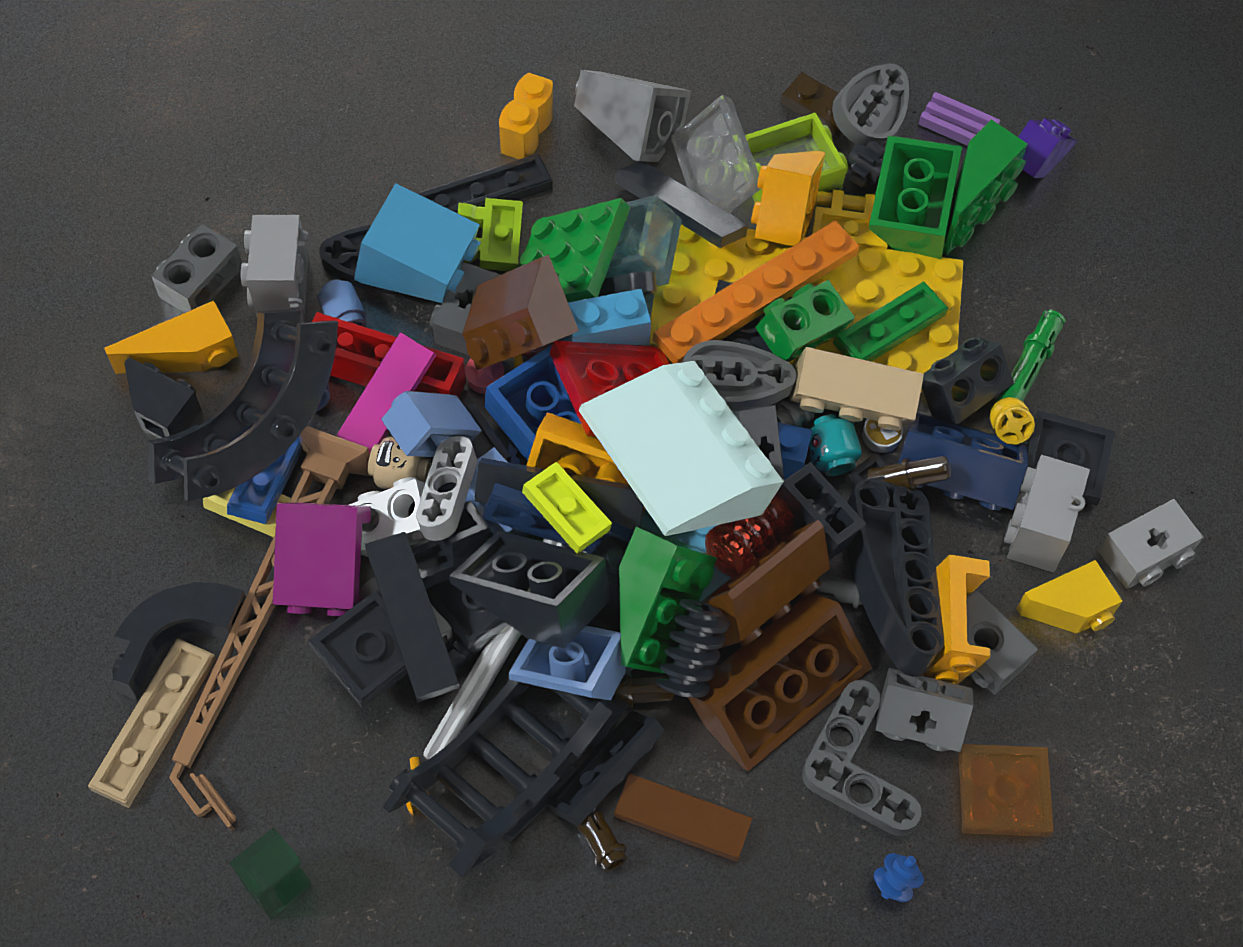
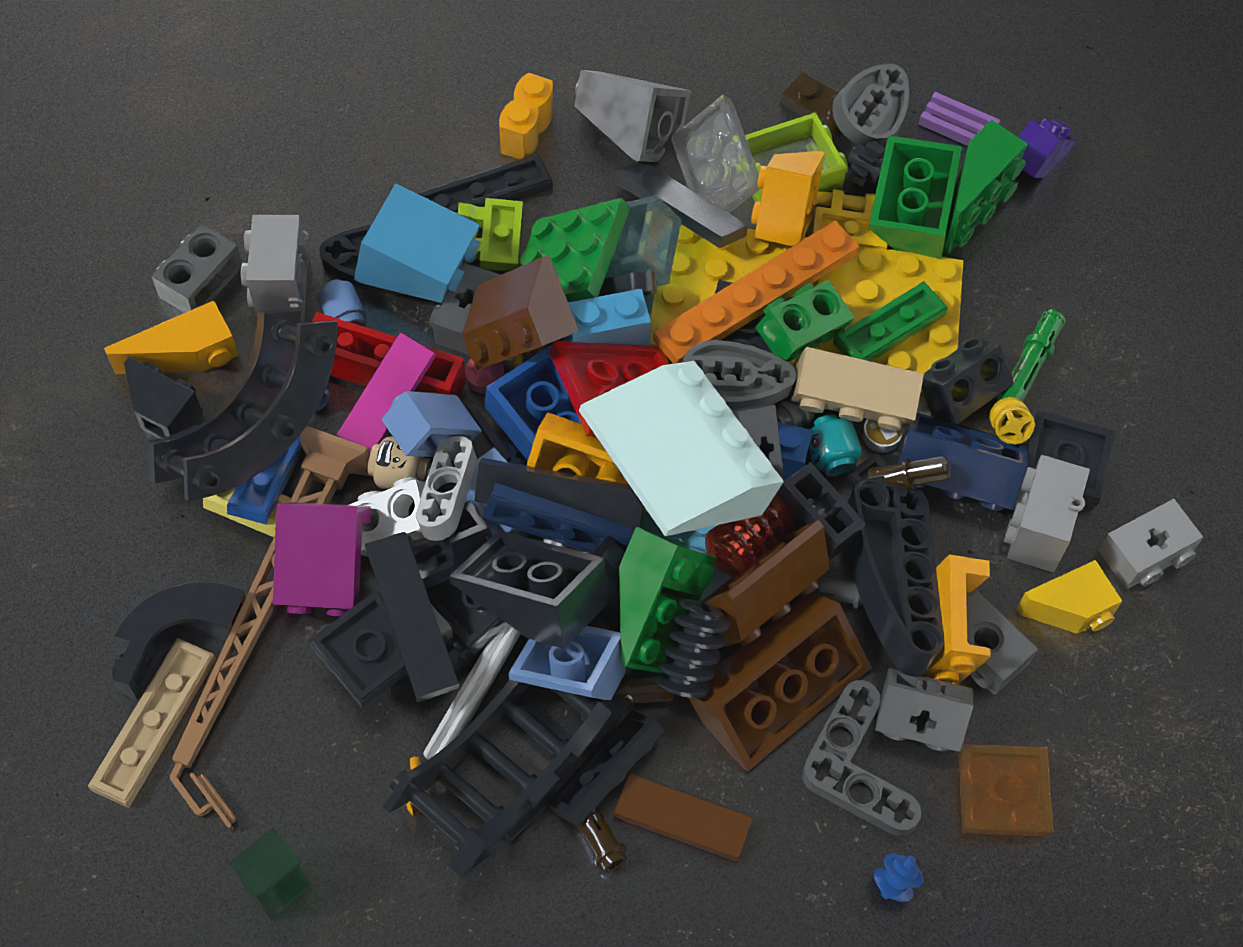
neon yellow plate [522,462,612,554] -> none

